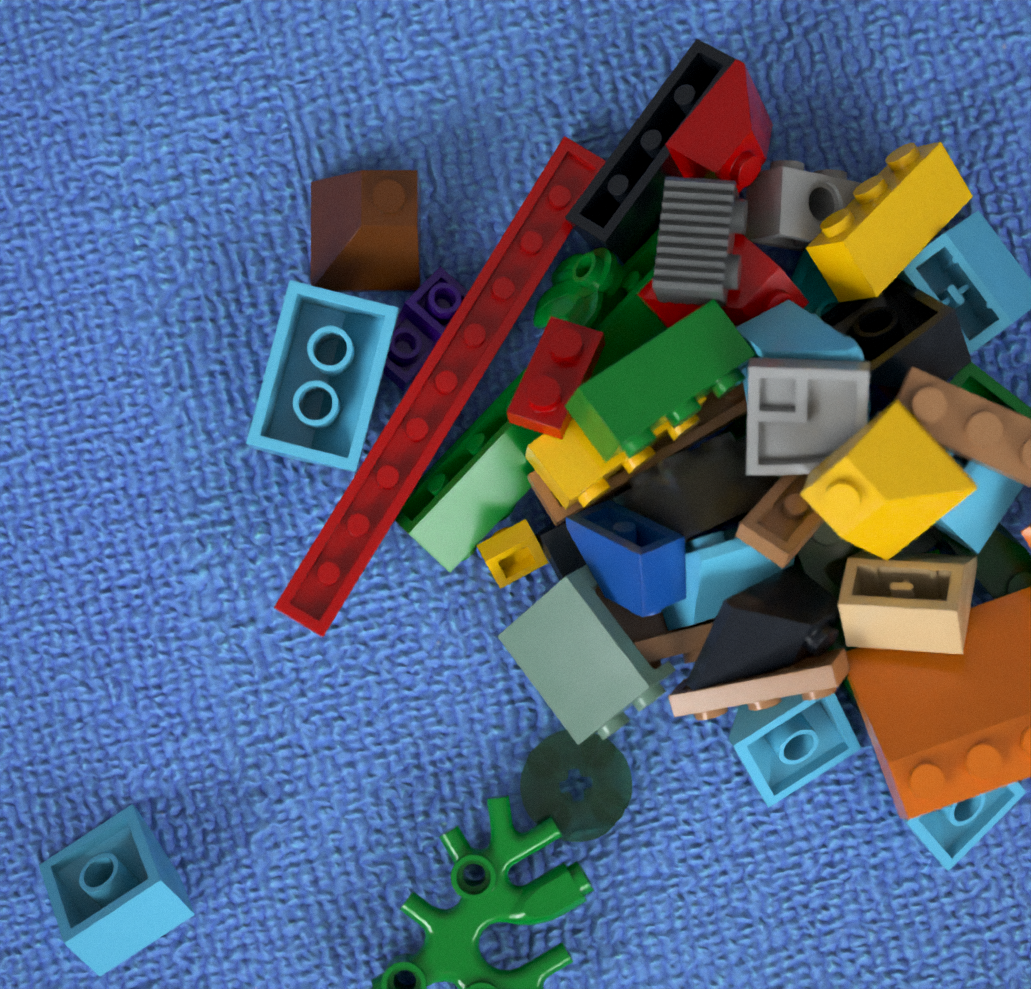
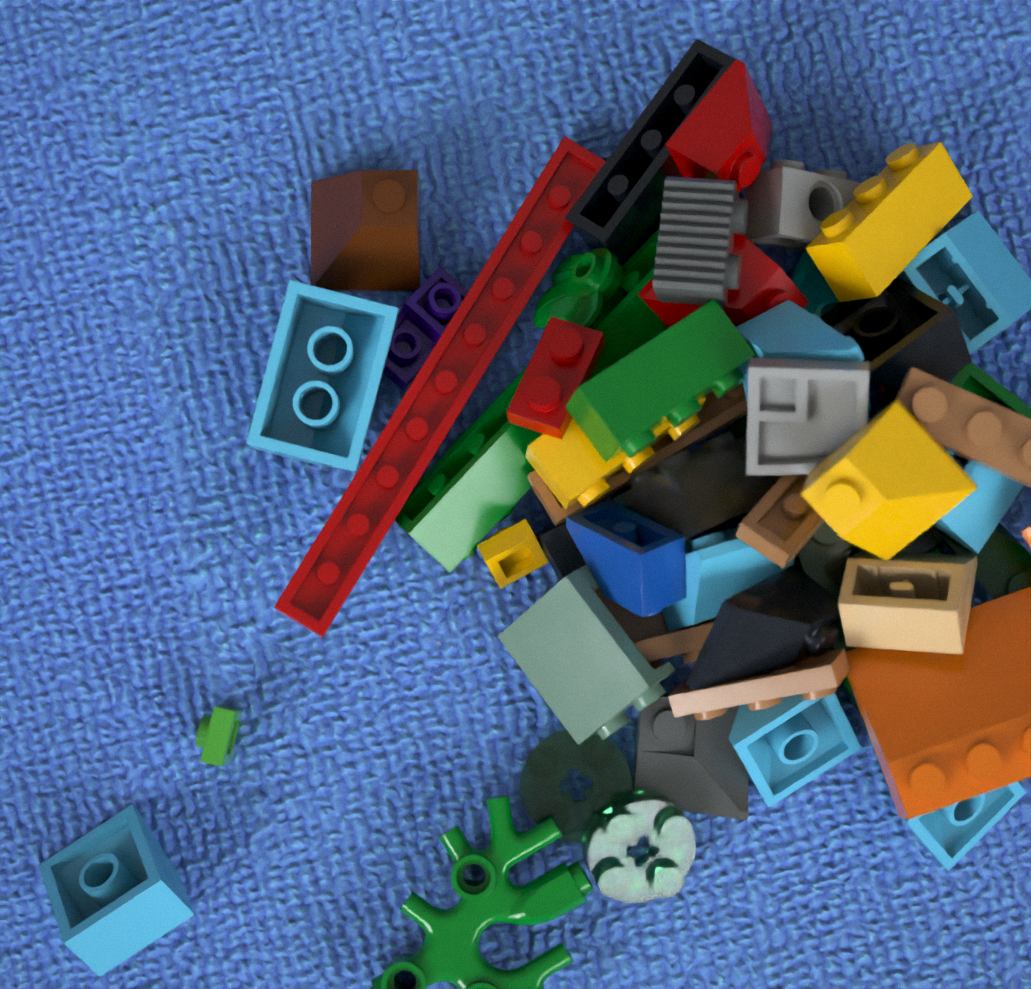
none -> bright green plate [195,704,243,767]
none -> plate [582,790,696,903]
none -> dark grey plate [629,694,749,820]

